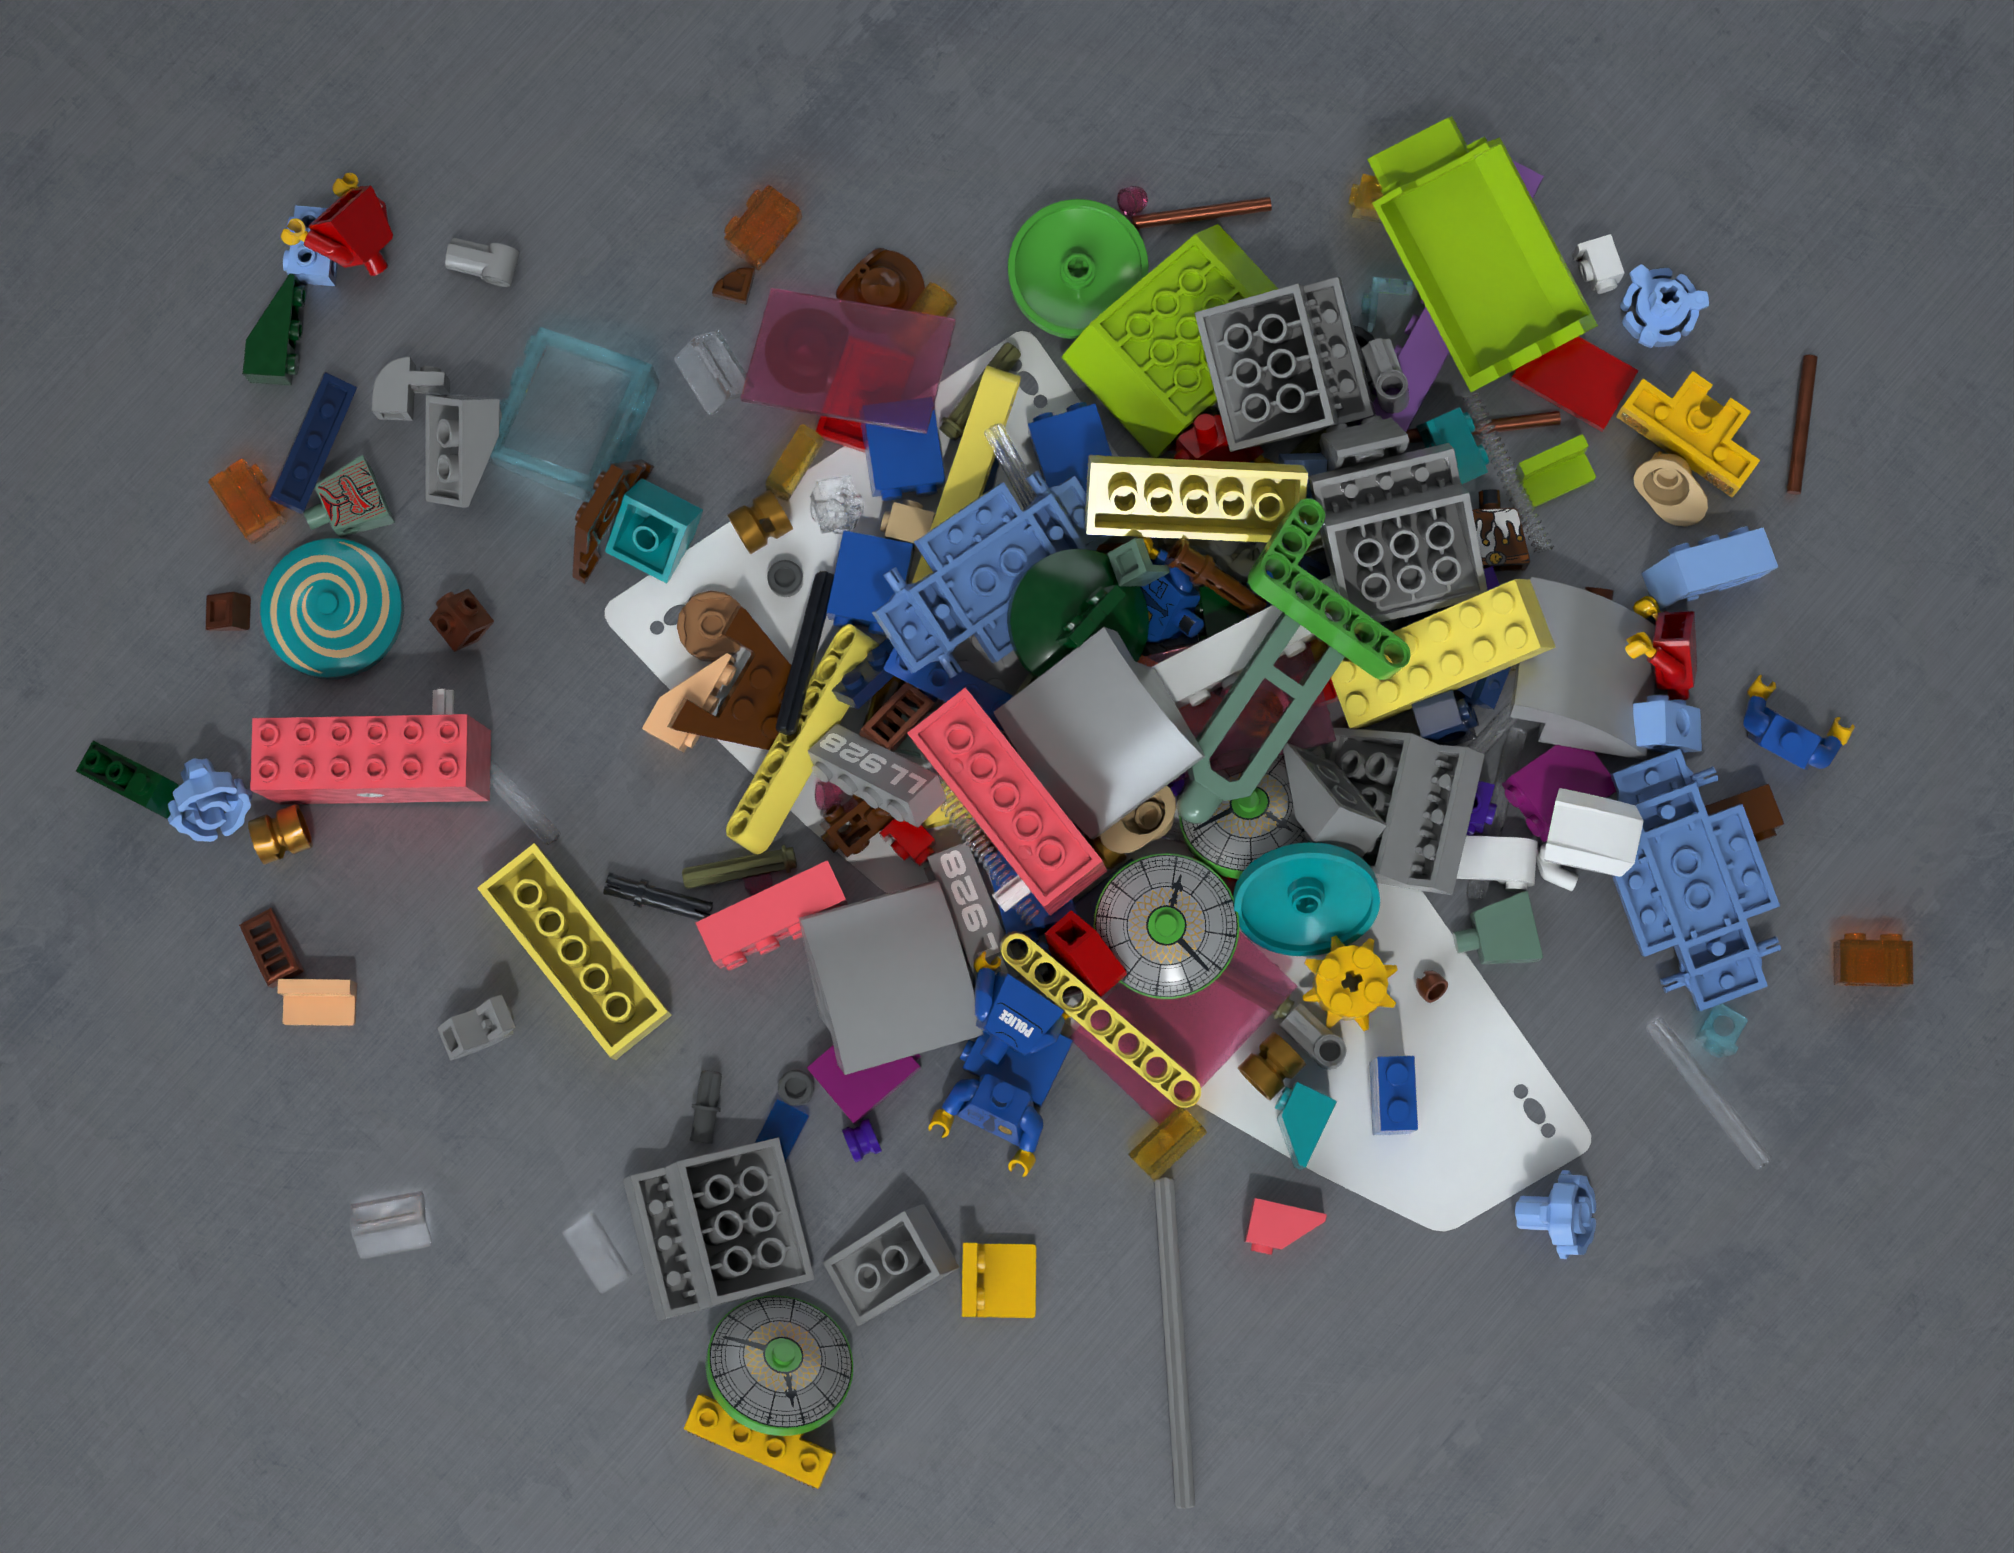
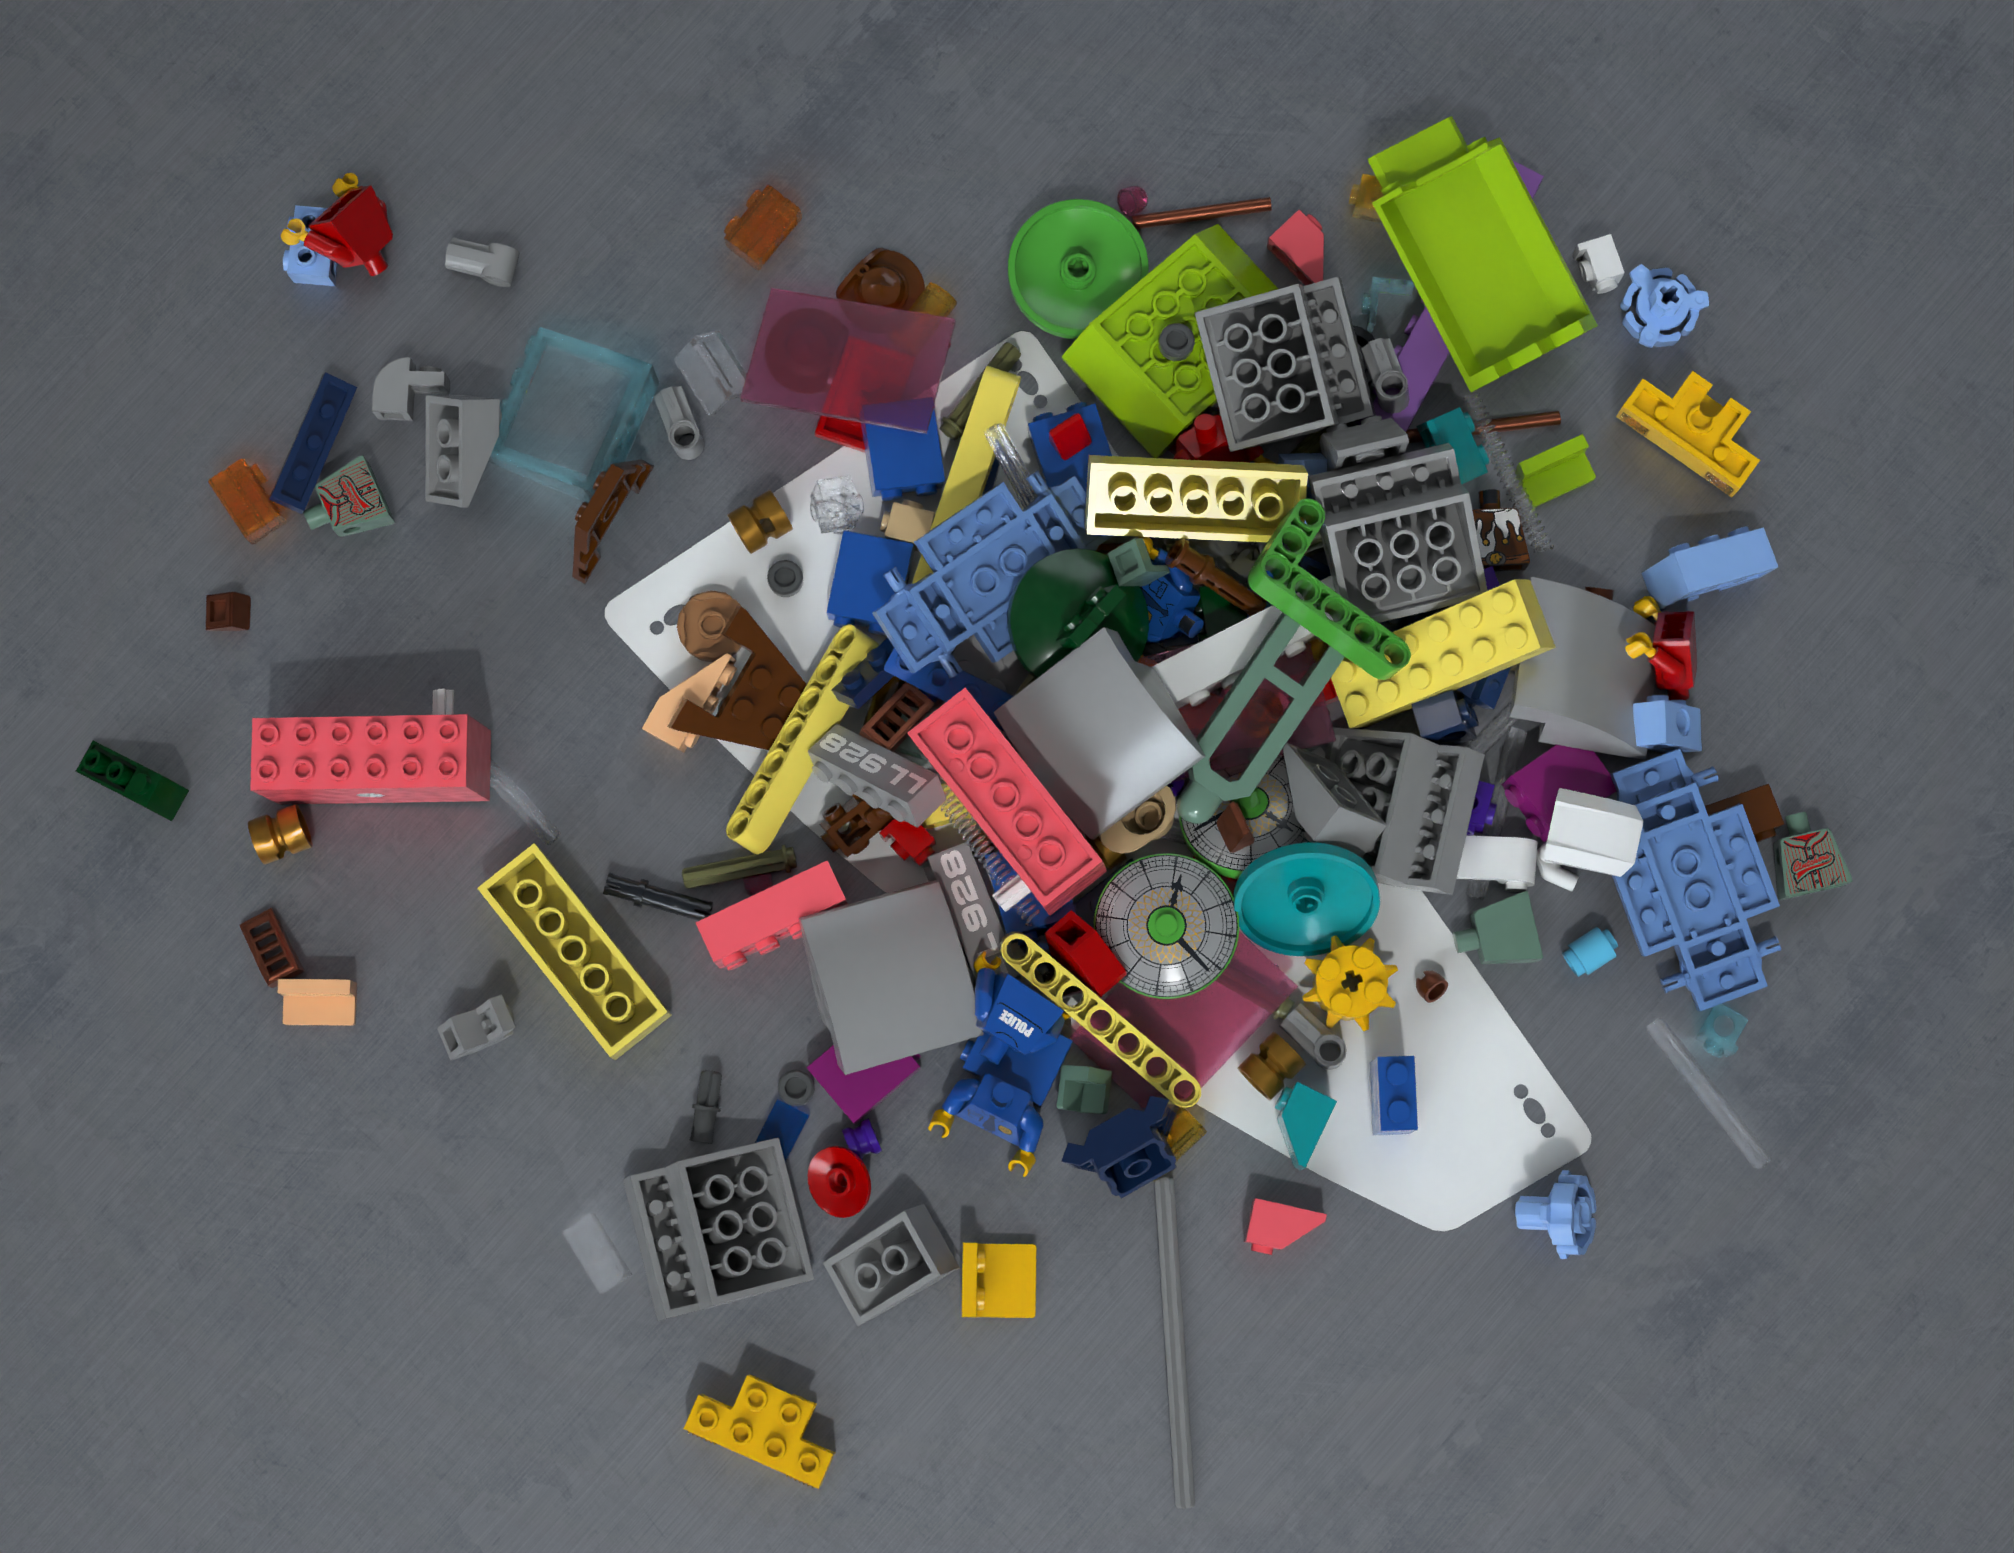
light blue piece [168,758,253,842] -> none
dark green slope [242,274,306,385] -> none
teal dish [260,538,404,680] -> none
clear panel [350,1190,432,1259] -> none
copper brick [429,589,494,652] -> none
teal slope [605,478,703,584] -> none
dish [705,1295,853,1436] -> none
reddish brown tile [712,267,755,305] -> none
clear yellow brick [765,424,825,501] -> none
black axle [776,571,834,736] -> none
clear pink hinge [815,781,843,810] -> none
red tile [1511,336,1639,432] -> none
tan piece [1633,451,1708,527] -> none
blue torso [1743,675,1855,770] -> none
copper bar [1787,355,1818,495] -> none
clear orange brick [1833,933,1913,987] -> none
none -> light grey piece [653,386,705,460]
none -> red dish [807,1146,871,1218]
none -> red slope [1049,413,1092,460]
none -> sand green panel [1057,1065,1112,1114]
none -> dark blue slope [1061,1096,1179,1199]
none -> dark grey tile [1158,323,1195,361]
none -> copper slope [1217,802,1255,853]
none -> coral slope [1267,210,1324,286]
none -> medium azure brick [1562,926,1619,977]
none -> sand green torso [1773,812,1853,901]

